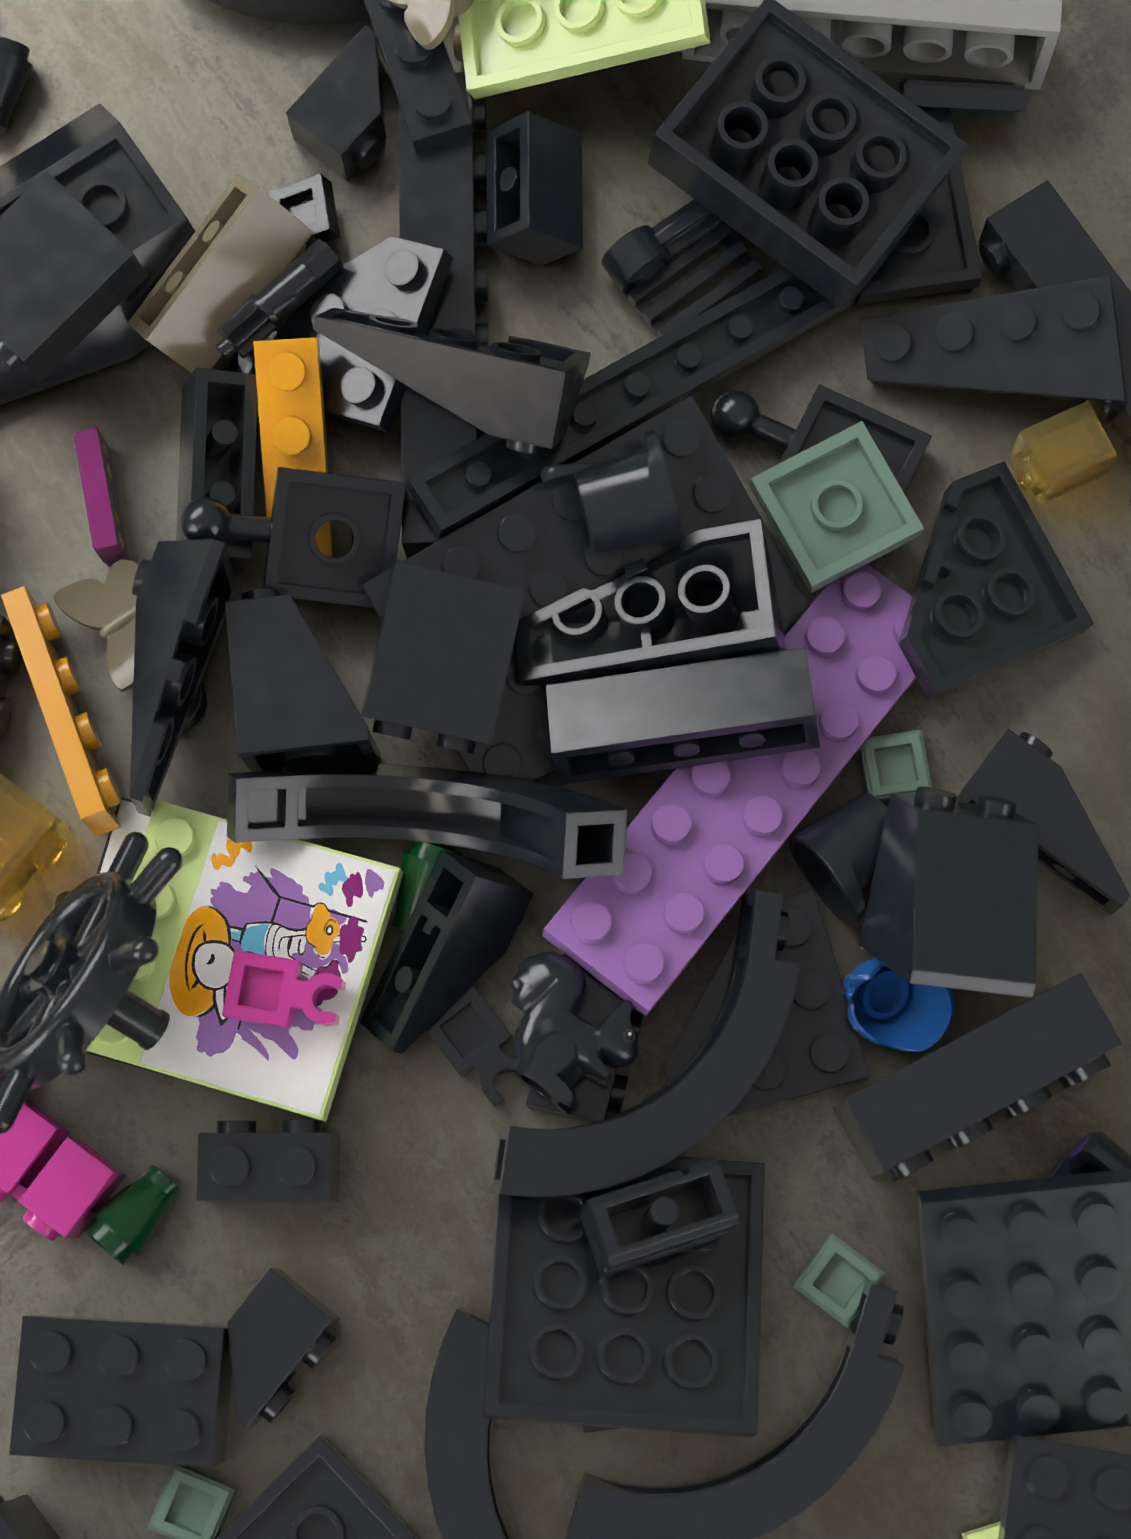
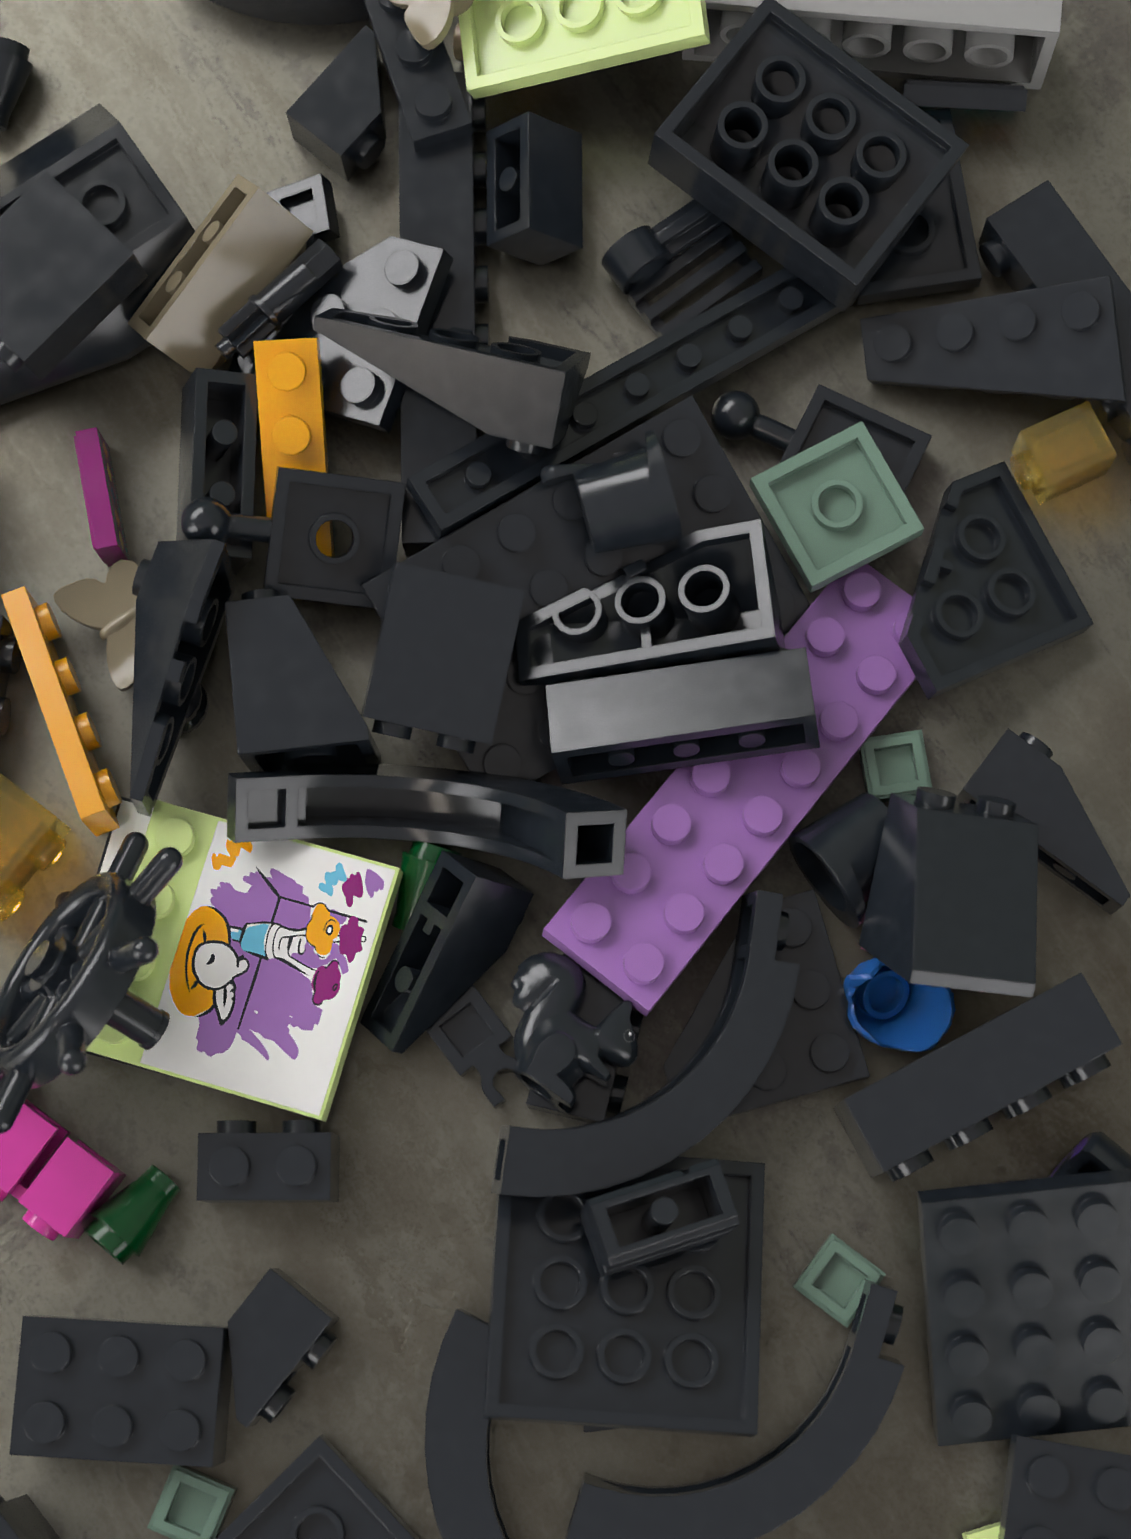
dark pink plate [222,950,346,1029] -> none

